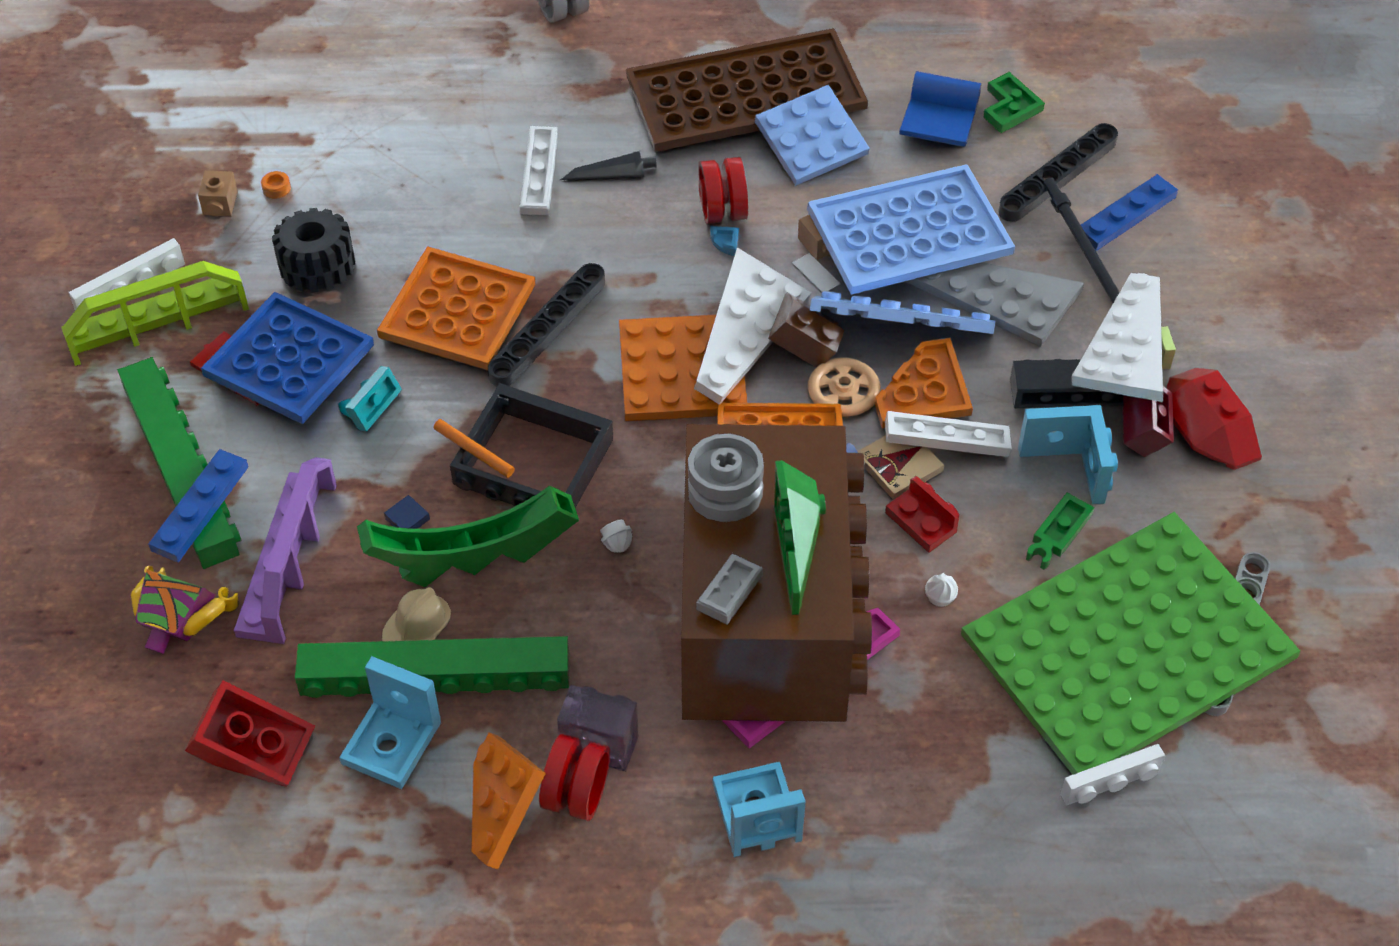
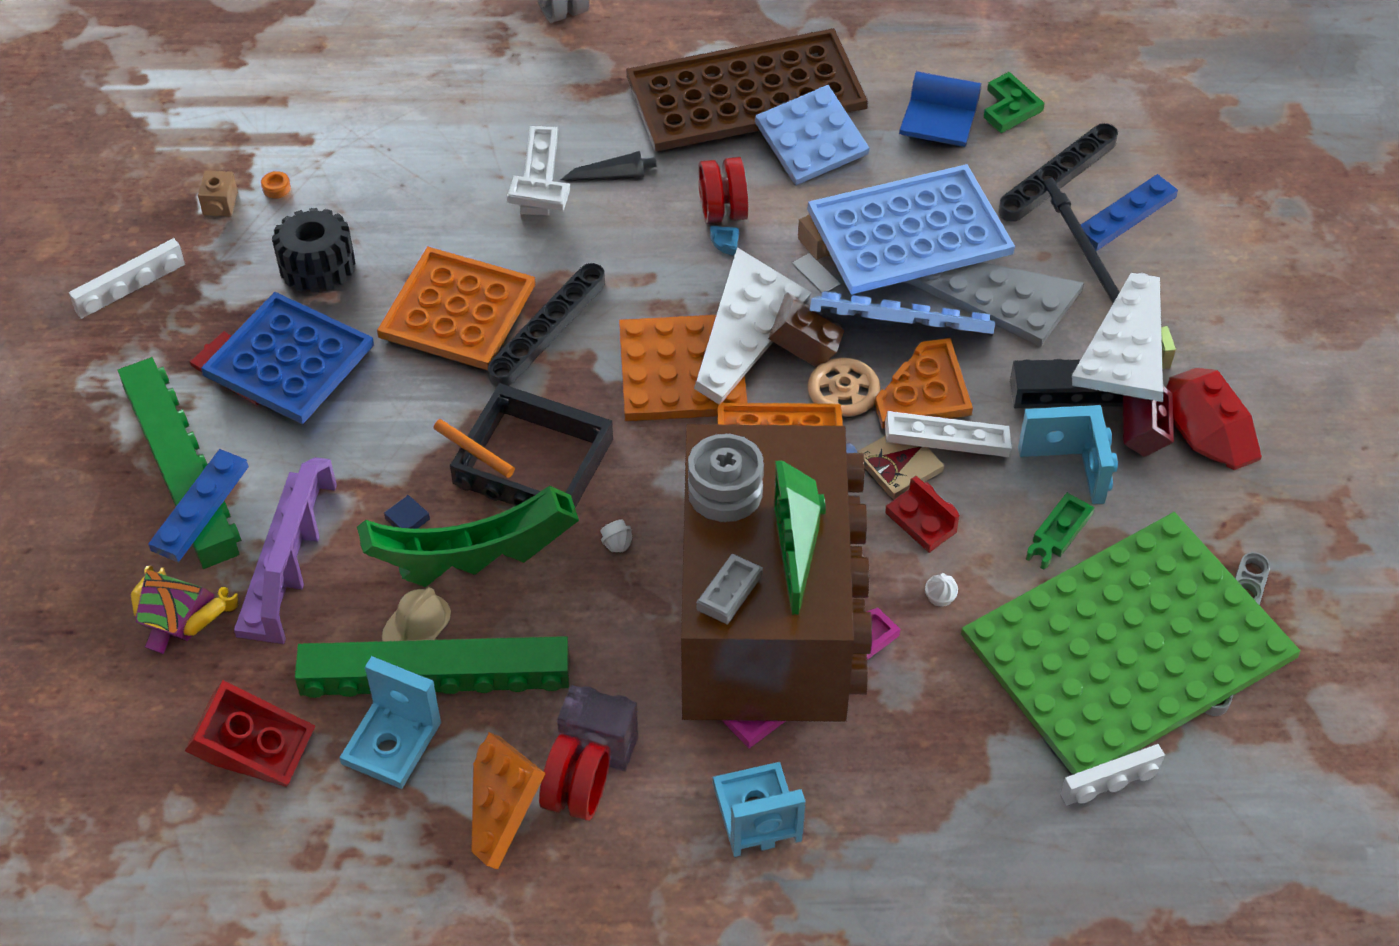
lime plate [61,261,249,366] -> none
teal tile [338,366,402,431] -> none
none -> white plate [507,175,570,211]

